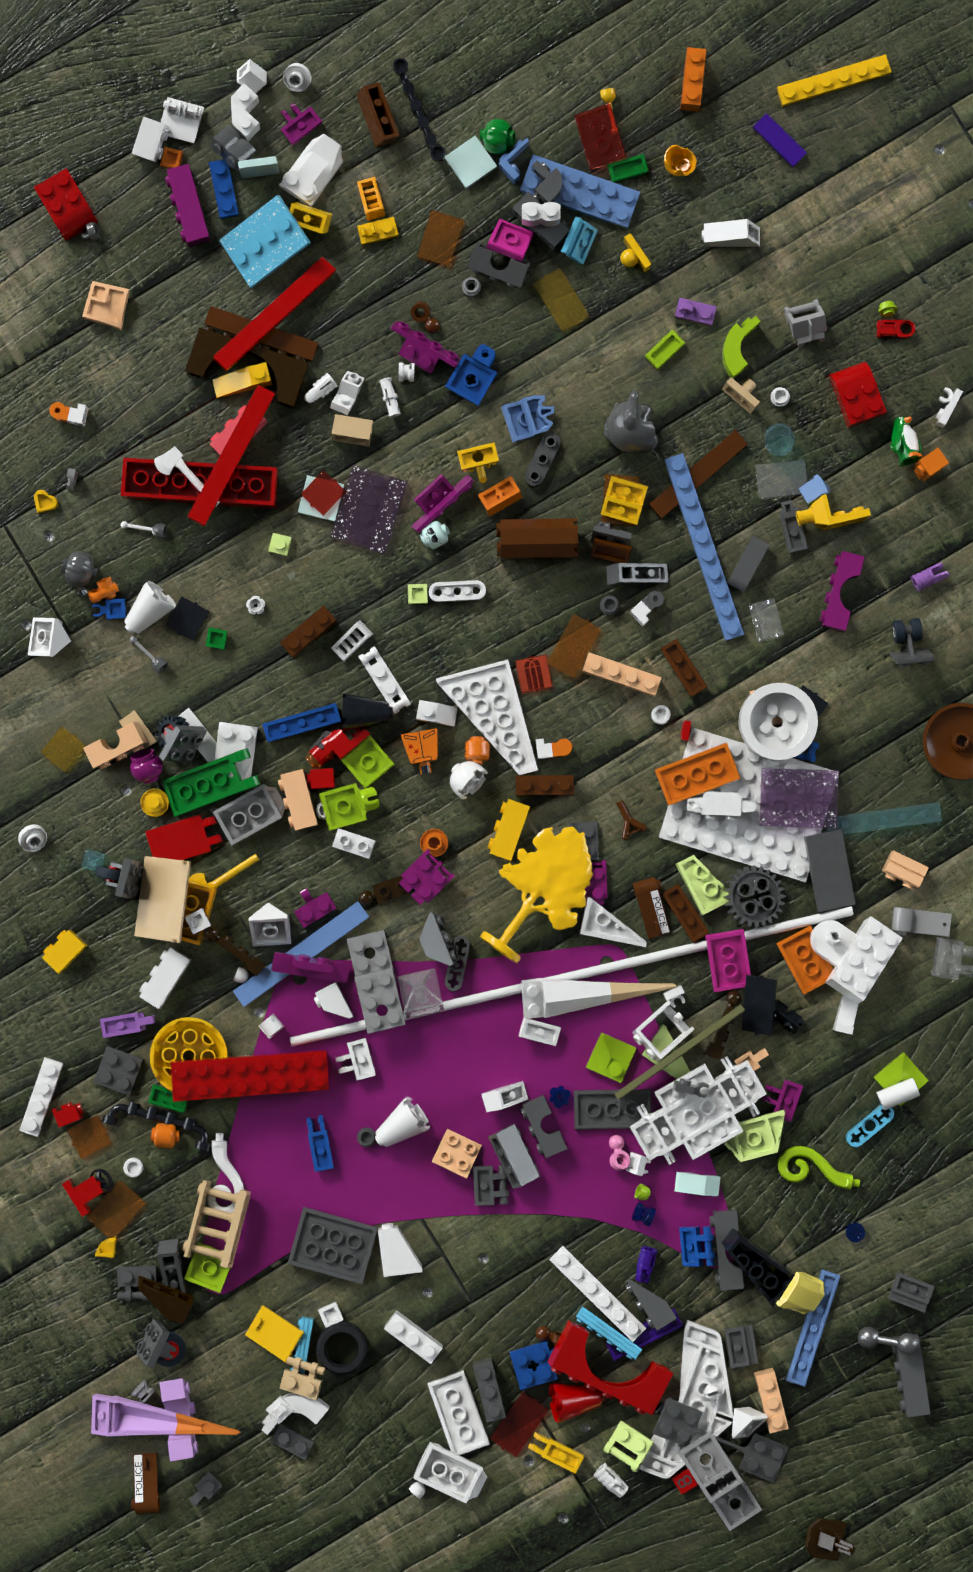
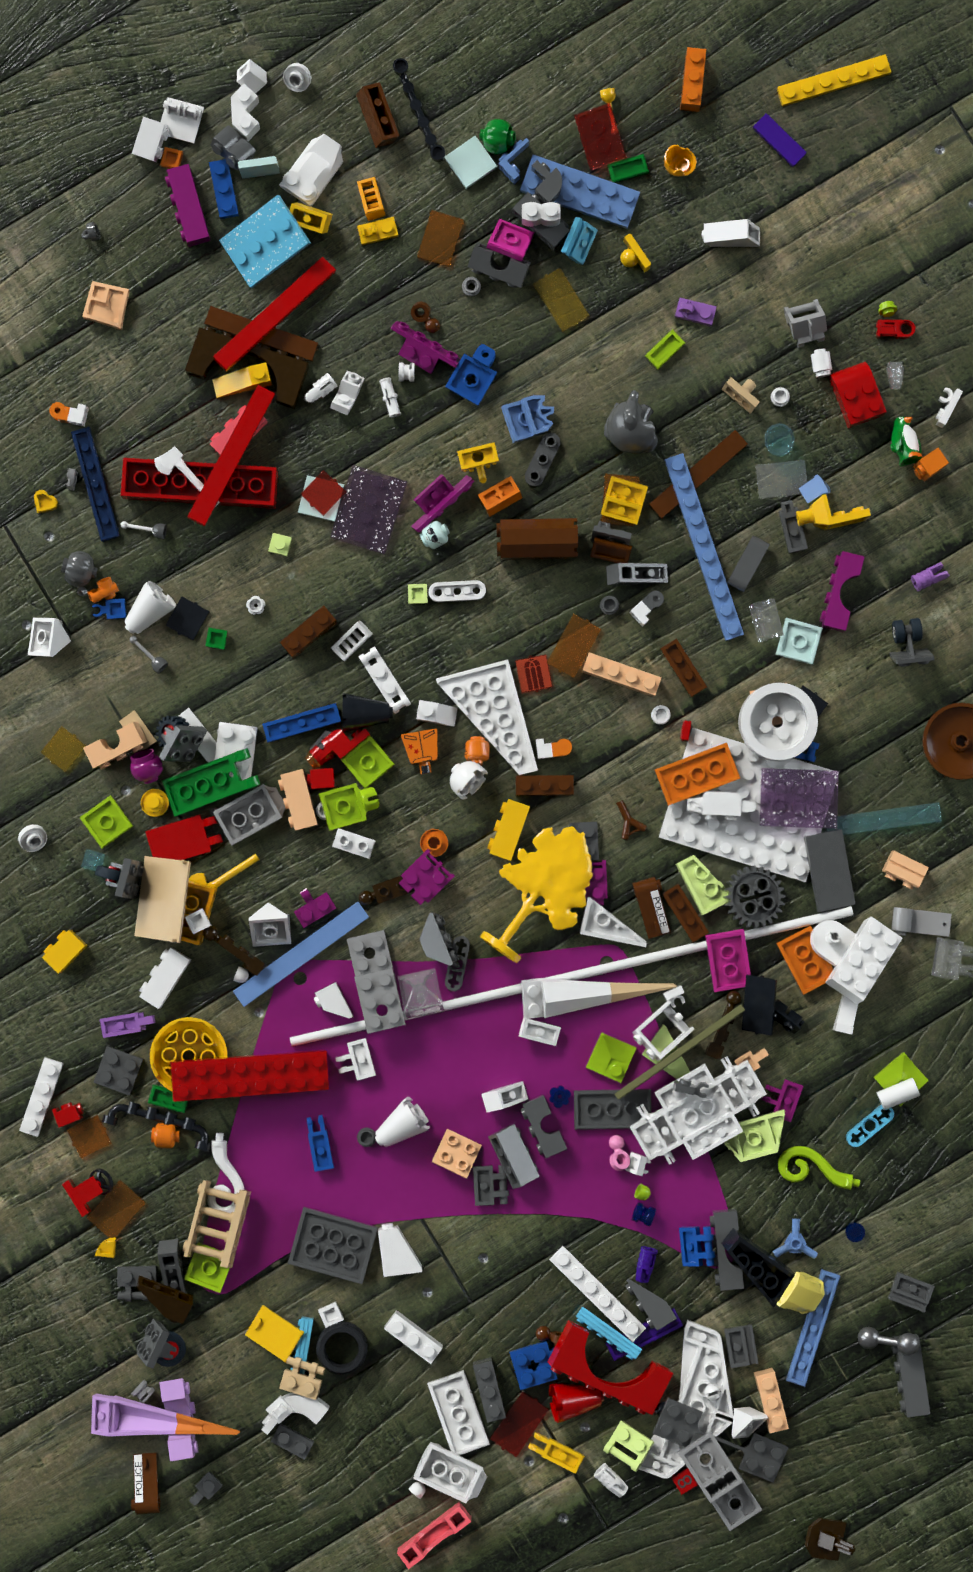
red brick [34,168,99,241] -> none
white tile [123,1158,143,1177] -> none
white leg [259,1014,285,1039] -> none
magenta bracket [271,952,350,983] -> none
magenta hinge [280,103,322,146] -> none
tan hinge [332,414,373,447] -> none
light aqua slope [674,1172,720,1196] -> none
lime arch [722,316,761,379] -> none
none -> dark blue tile [71,427,120,542]
none -> lime plate [79,795,134,849]
none -> coral arch [397,1501,471,1569]
none -> medium blue piece [772,1218,818,1259]
none -> light aqua tile [775,618,823,665]
none -> white brick [811,348,832,378]
none -> clear cone [885,362,905,389]

